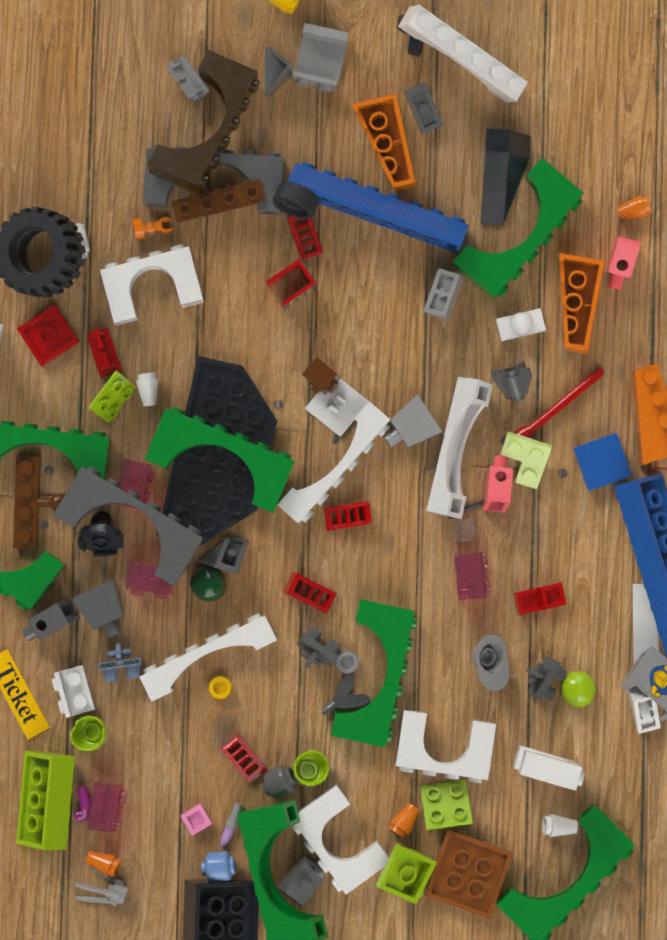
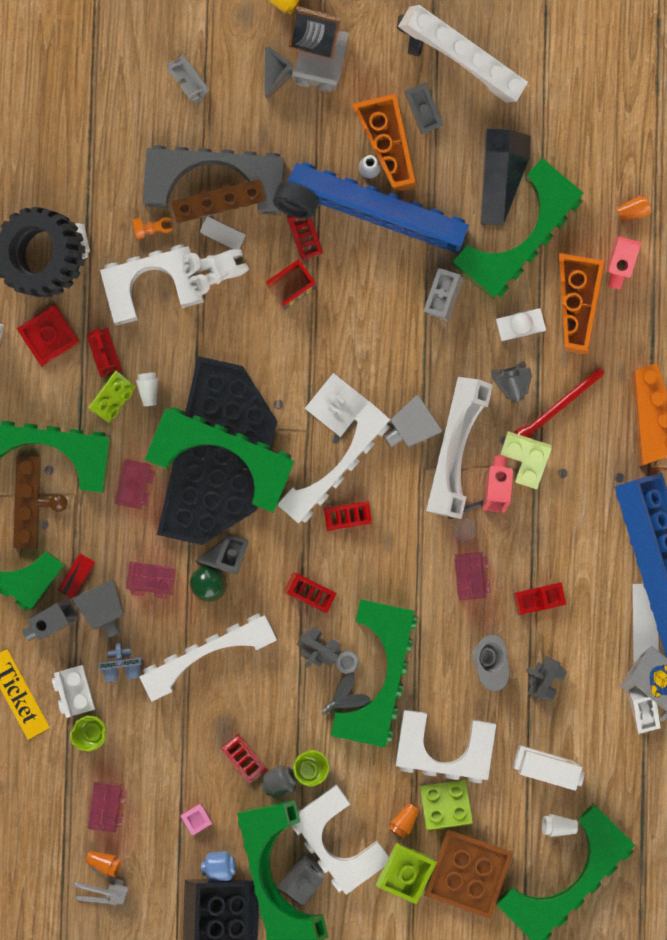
lime slope [16,751,75,850] -> none
dark grey arch [54,466,204,586] -> none
magenta arm [74,787,92,822] -> none
black tile [77,511,124,557] -> none
dark brown arch [147,50,260,195] -> none
yellow tile [209,676,232,699] -> none
light grey piece [220,802,244,846] -> none
reddish brown brick [302,357,340,396] -> none
lime hair [561,671,596,708] -> none
blue tile [573,433,632,491] -> none
none -> red sticker [58,553,95,599]
none -> white piece [182,249,249,296]
none -> white sticker [200,216,246,249]
none -> slope [289,6,341,59]
none -> white cone [358,155,381,179]

